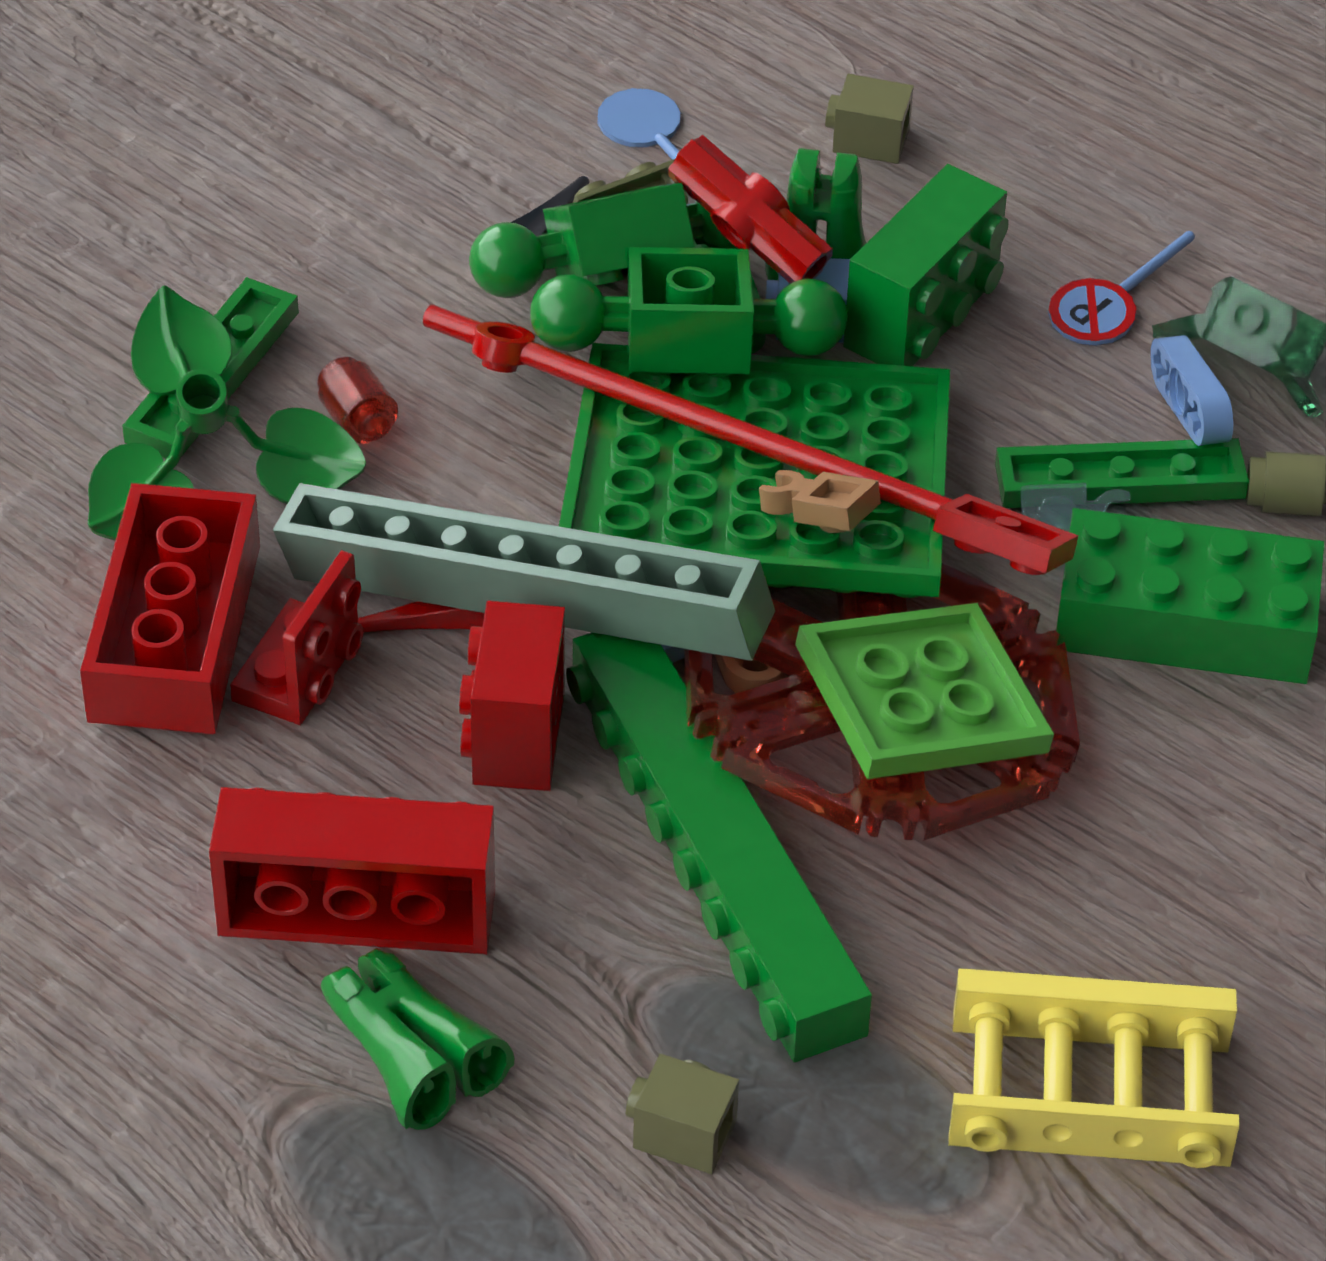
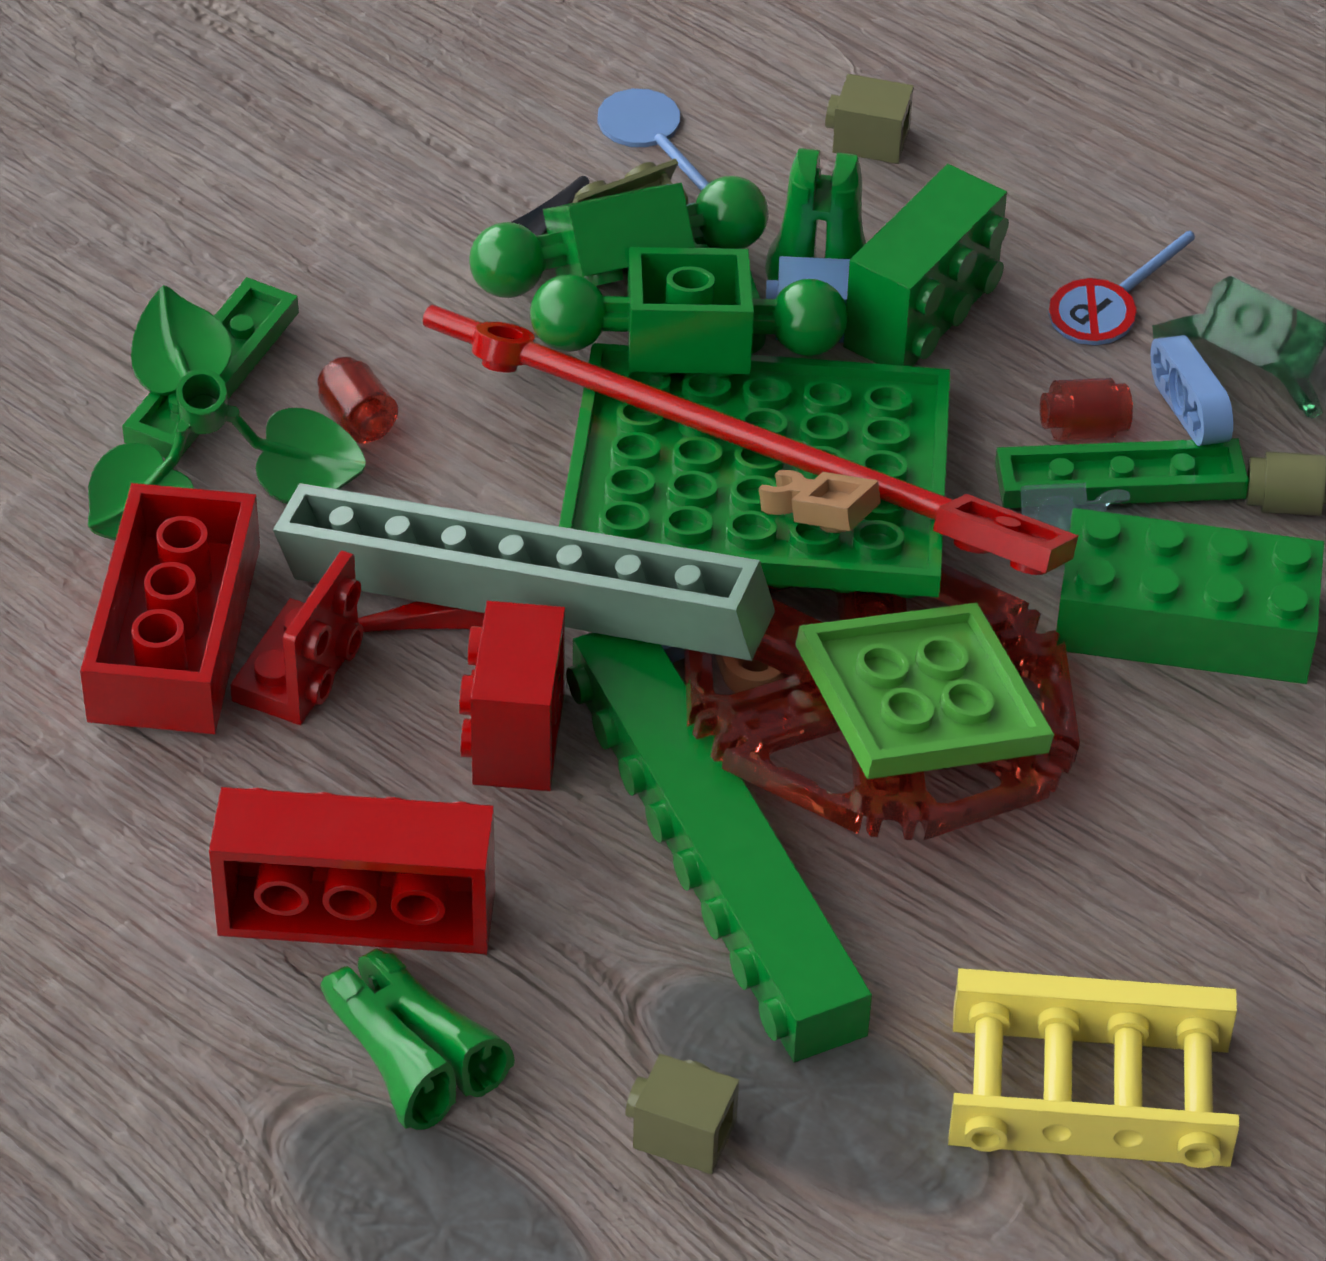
red piece [668,135,833,284] -> none
none -> clear red brick [1039,378,1133,441]

